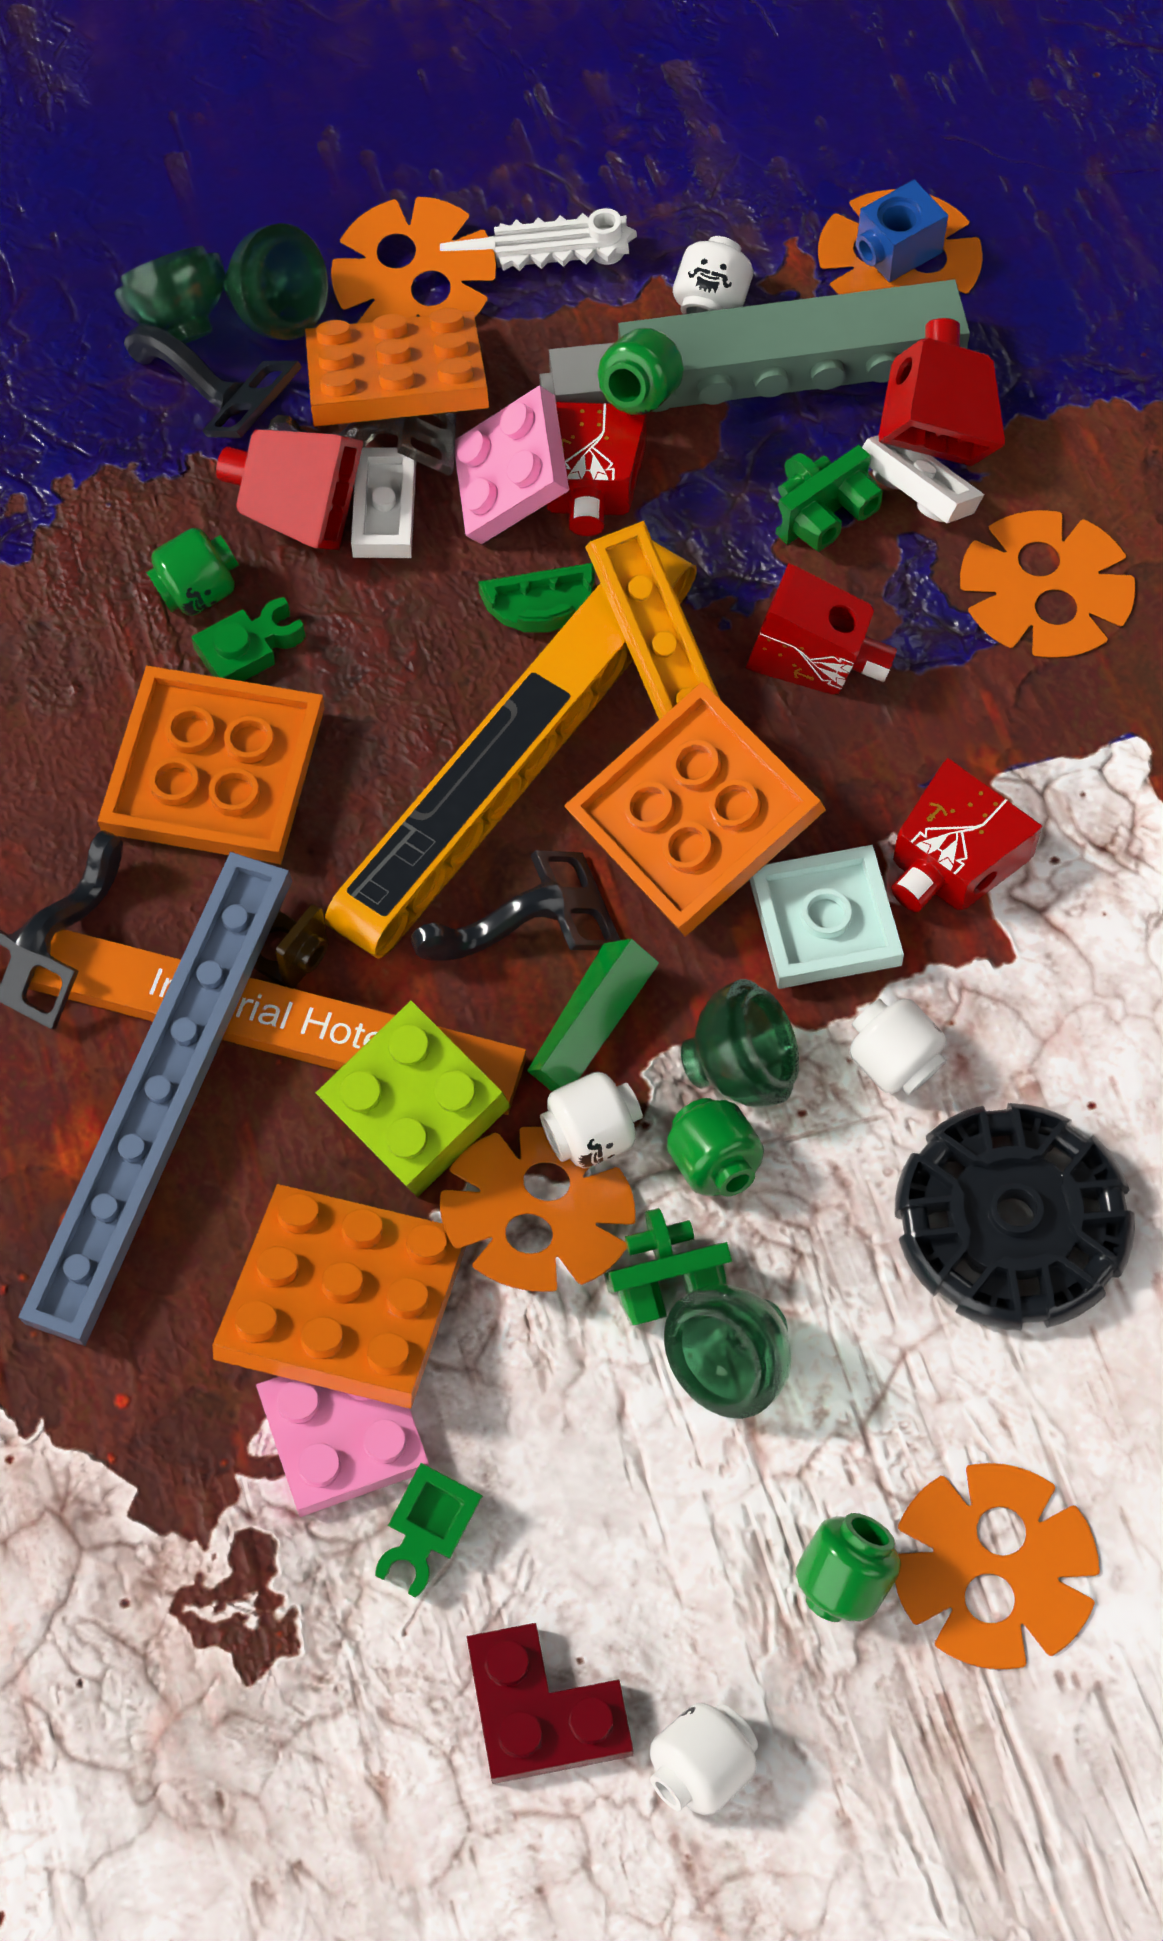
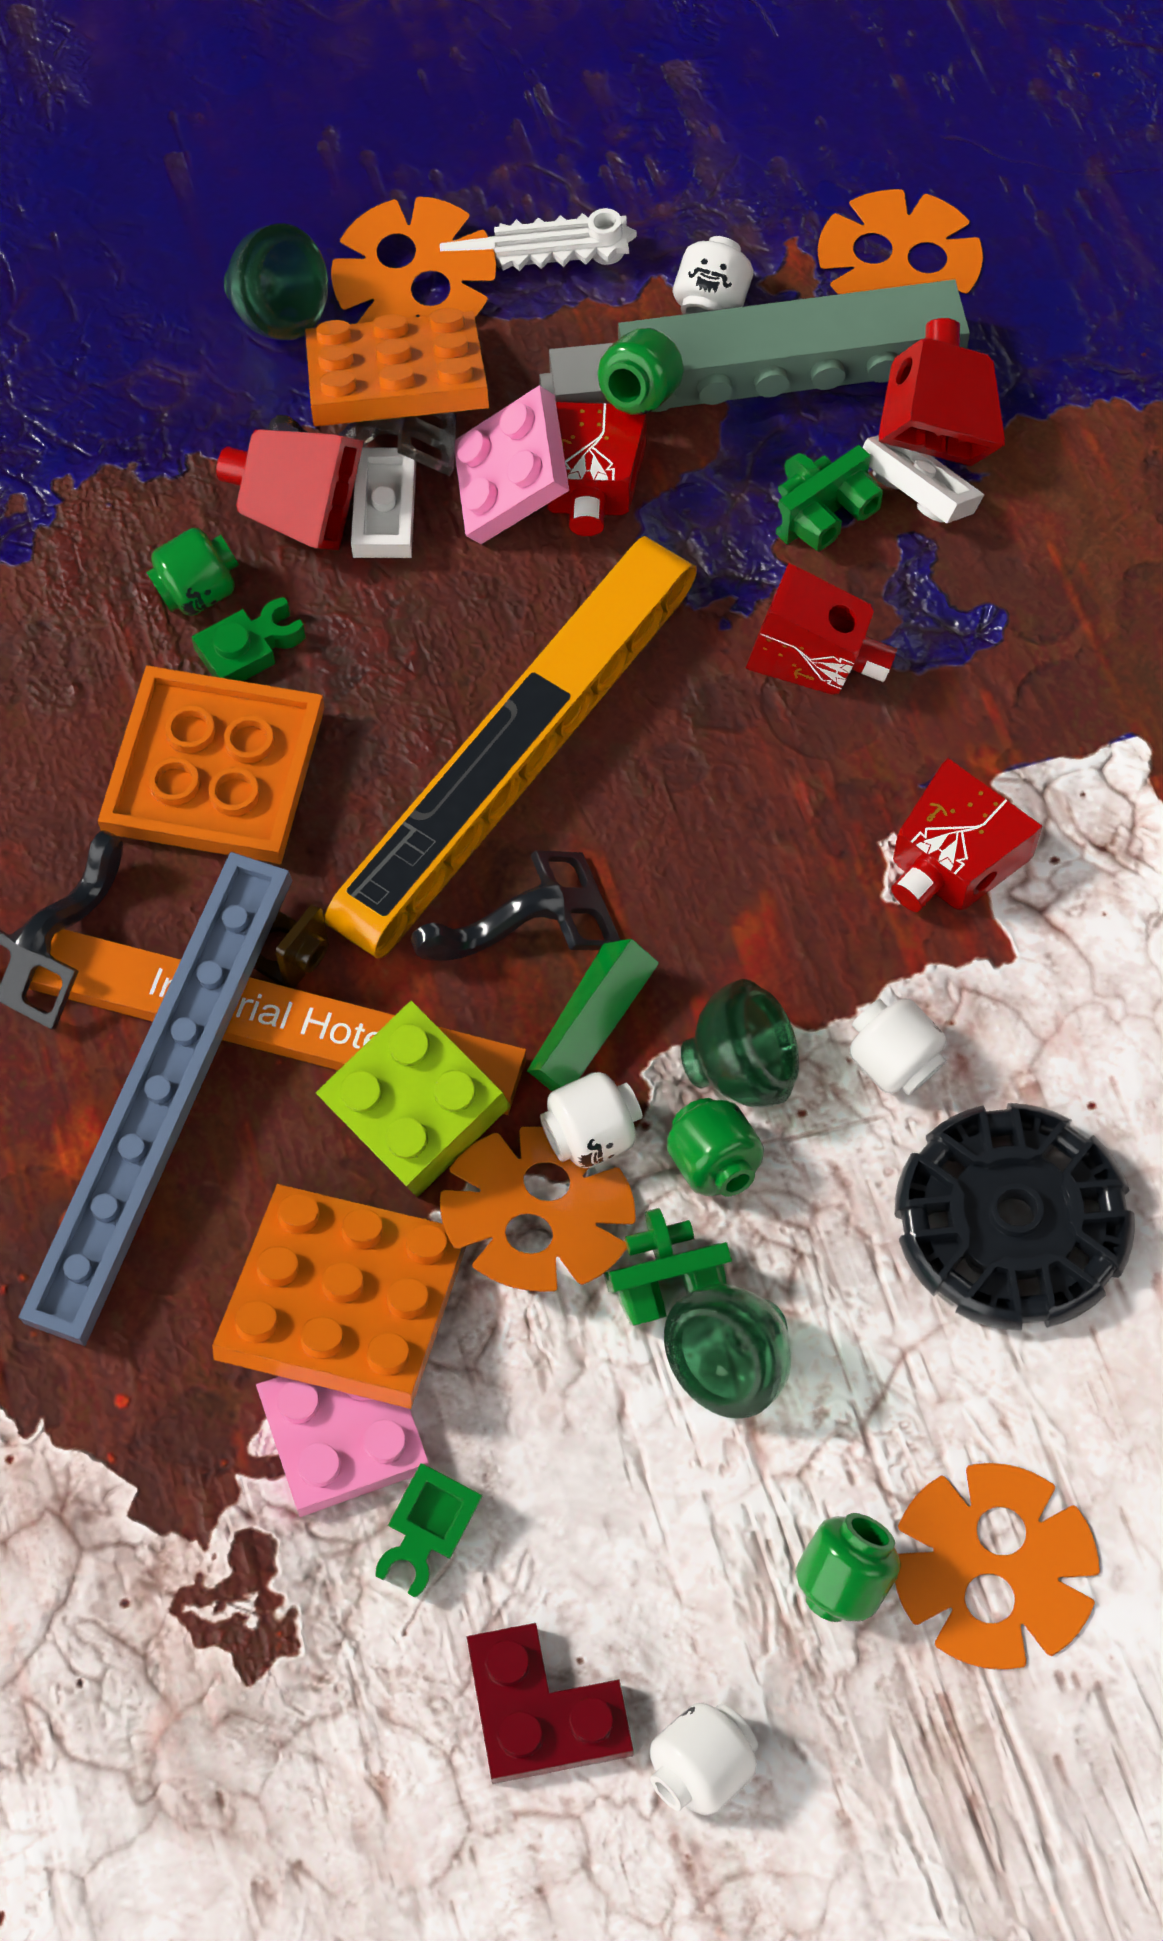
clear green piece [114,246,225,344] -> none
black piece [124,324,302,438] -> none
green plate [478,563,595,632] -> none
orange plate [564,682,826,937] -> none
light orange tile [585,521,720,720] -> none
light aqua plate [749,845,904,989] -> none
blue brick [856,179,948,282] -> none
orange piece [960,510,1135,658] -> none

